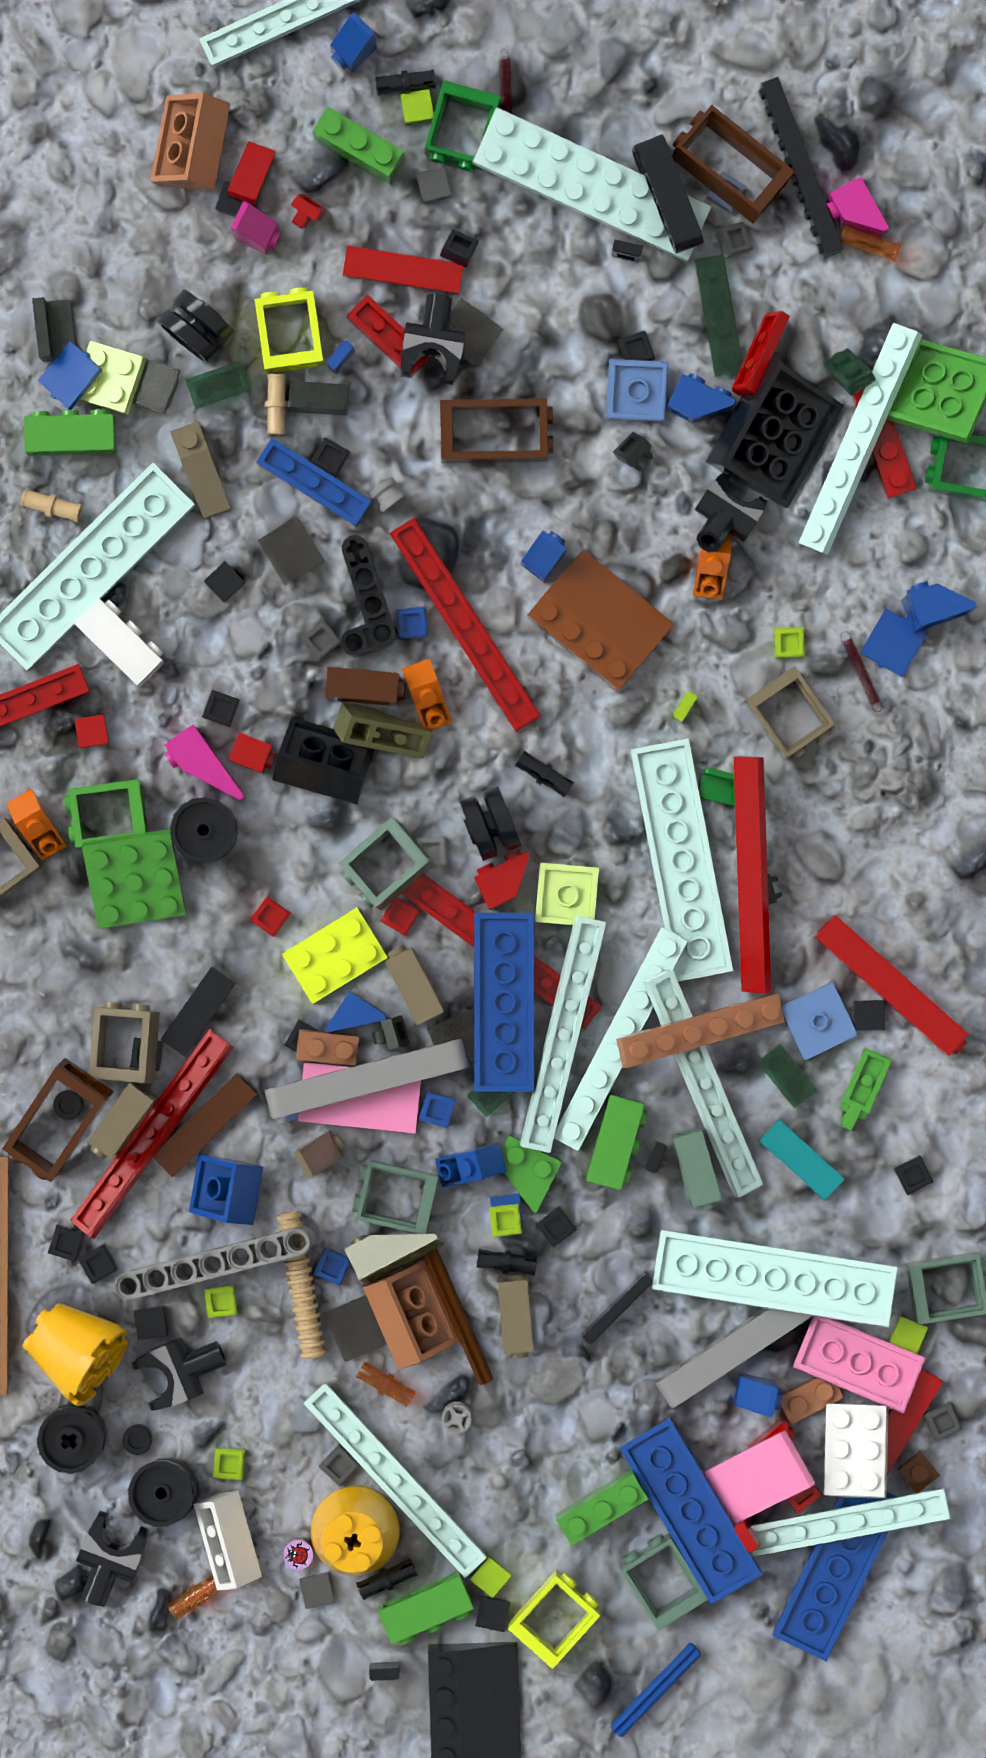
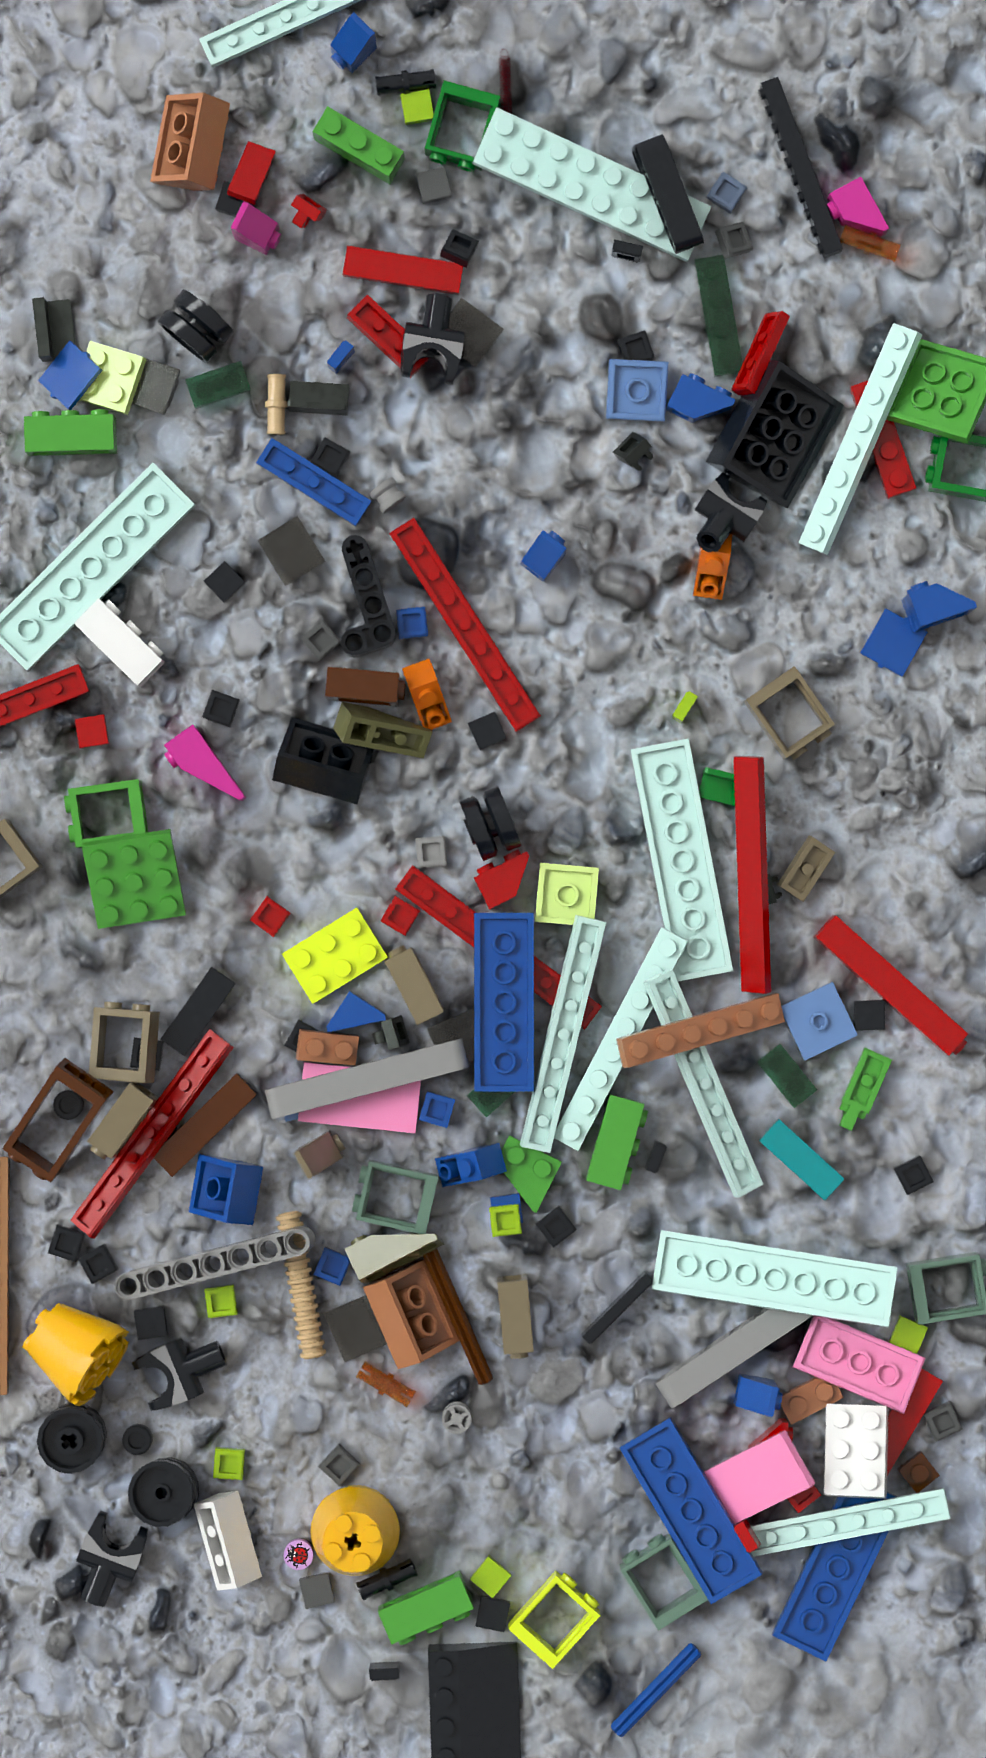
orange slope [6,788,67,861] -> none
tan pin [20,489,83,523] -> none
clear orange pin [167,1574,222,1620] -> none
dark tan slope [170,421,231,519] -> none
black wheel [170,797,238,863] -> none
red brick [228,732,276,774] -> none
neon yellow window [254,287,325,374] -> none
light aqua plate [303,1382,487,1578] -> none
sand green window [339,817,435,910] -> none
reddish brown window [440,398,553,463] -> none
black pin [476,1249,538,1276] -> none
black pin [515,750,574,798] -> none
dark orange slope [527,549,674,692] -> none
bright green brick [556,1469,648,1546] -> none
sand green window [670,1127,722,1211] -> none
reddish brown window [672,105,795,224] -> none
lime tile [773,627,805,659] -> none
clear green plate [823,348,876,396] -> none
dark red piece [840,631,882,712] -> none
none -> black tile [468,711,507,750]
none -> dark tan plate [777,835,836,902]

